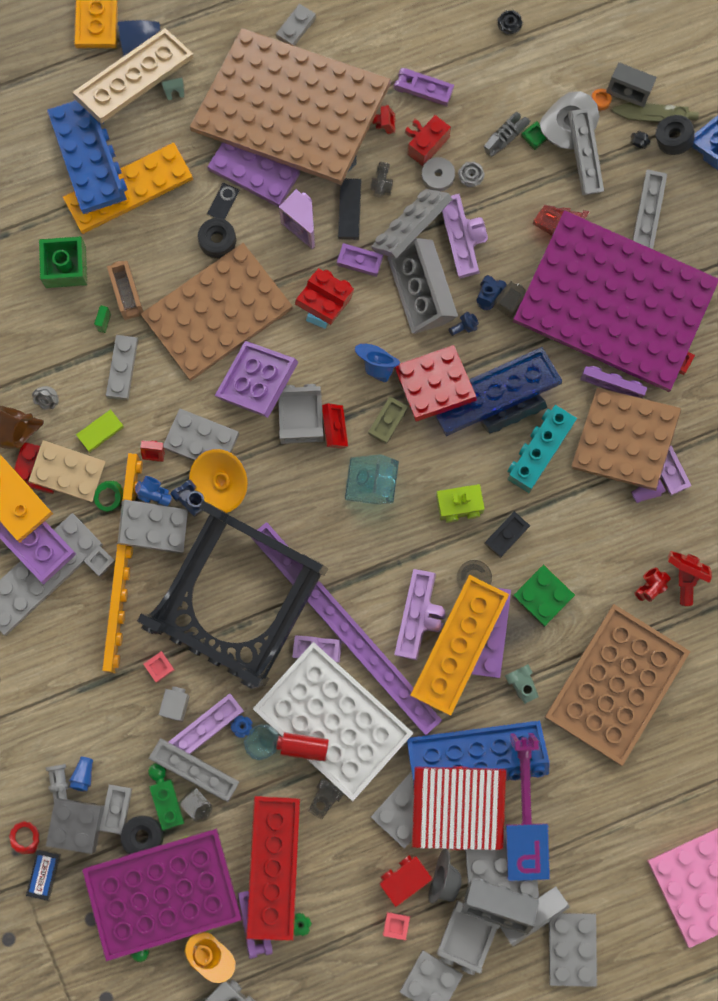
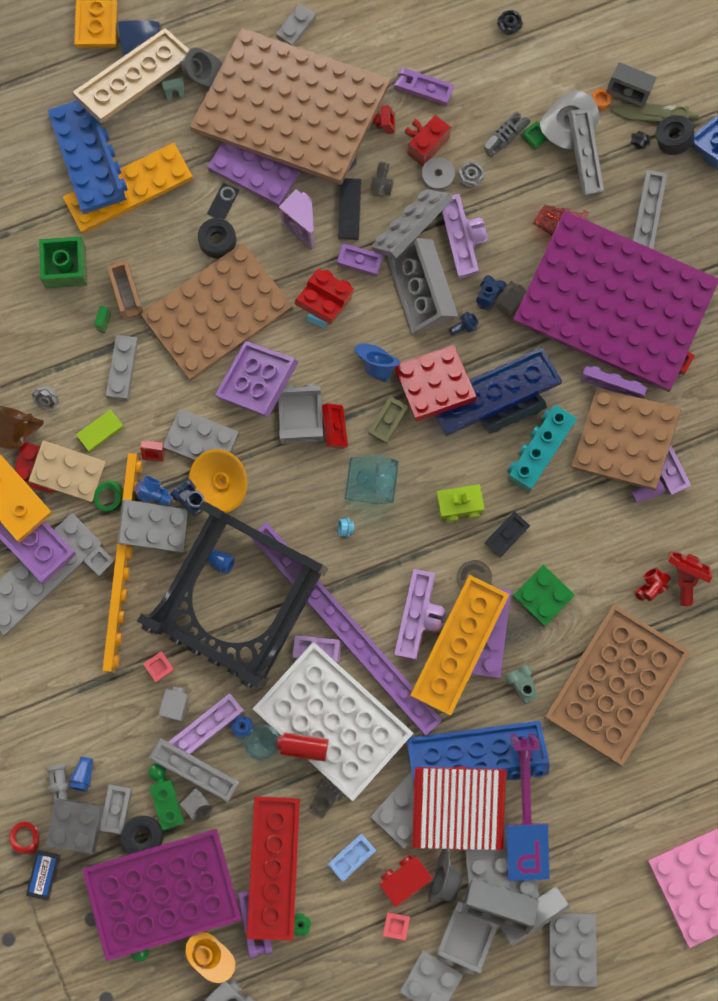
none -> dark grey piece [179,47,222,87]
none -> blue cone [207,549,235,574]
none -> light blue plate [327,833,377,882]
none -> medium azure plate [338,517,354,538]

